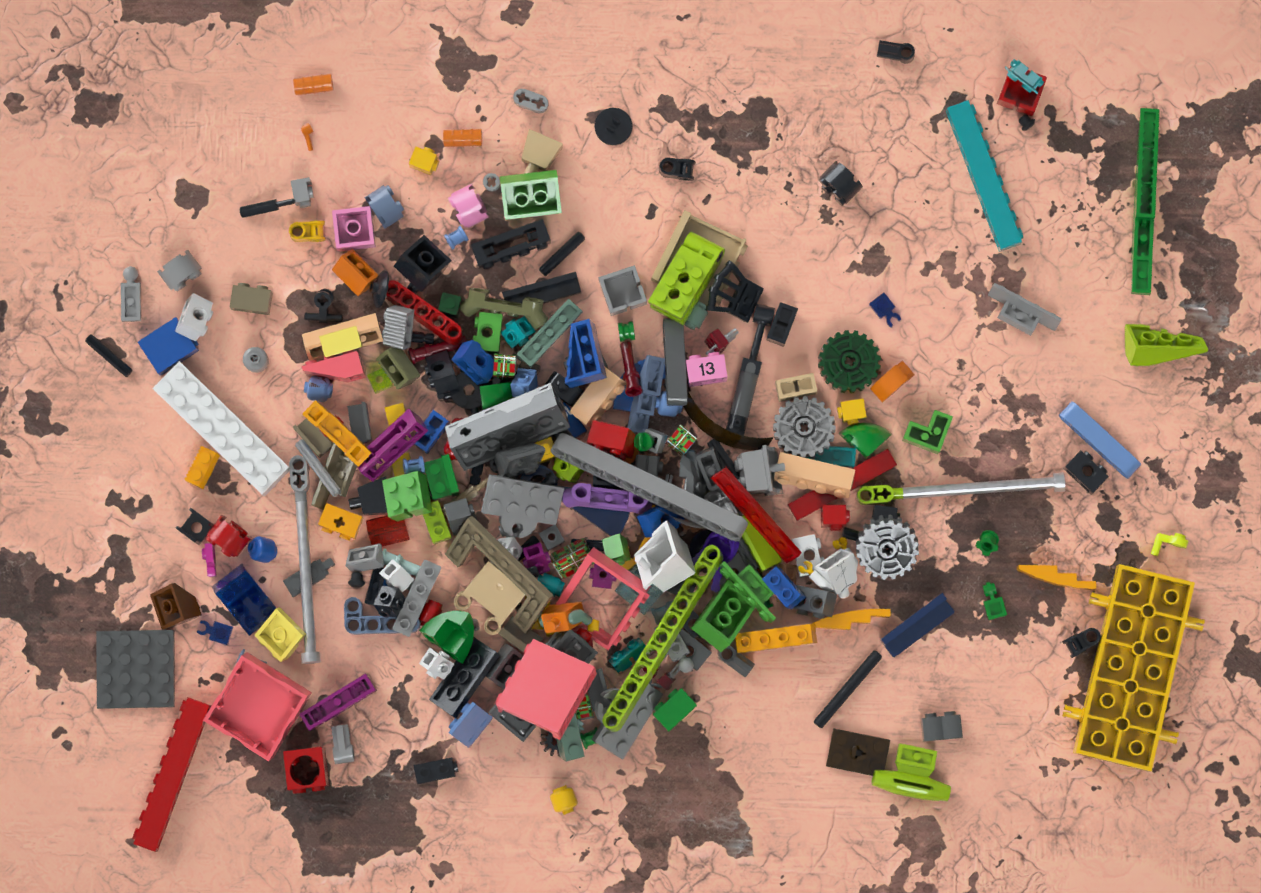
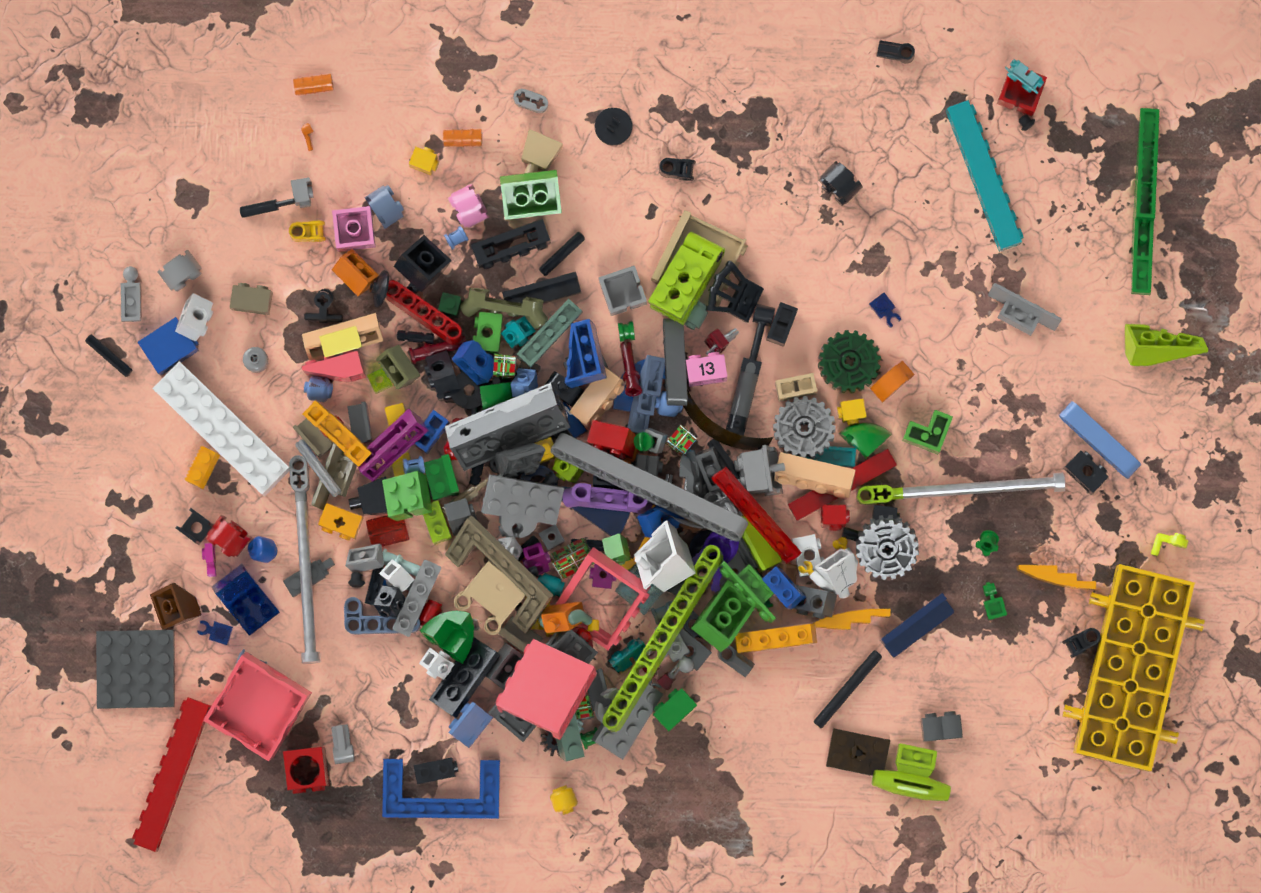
light yellow plate [255,607,306,662] -> none
magenta brick [299,673,377,731] -> none
light grey brick [382,305,414,350] -> none
light grey bush [483,173,500,192] -> none
none -> blue plate [382,759,500,819]

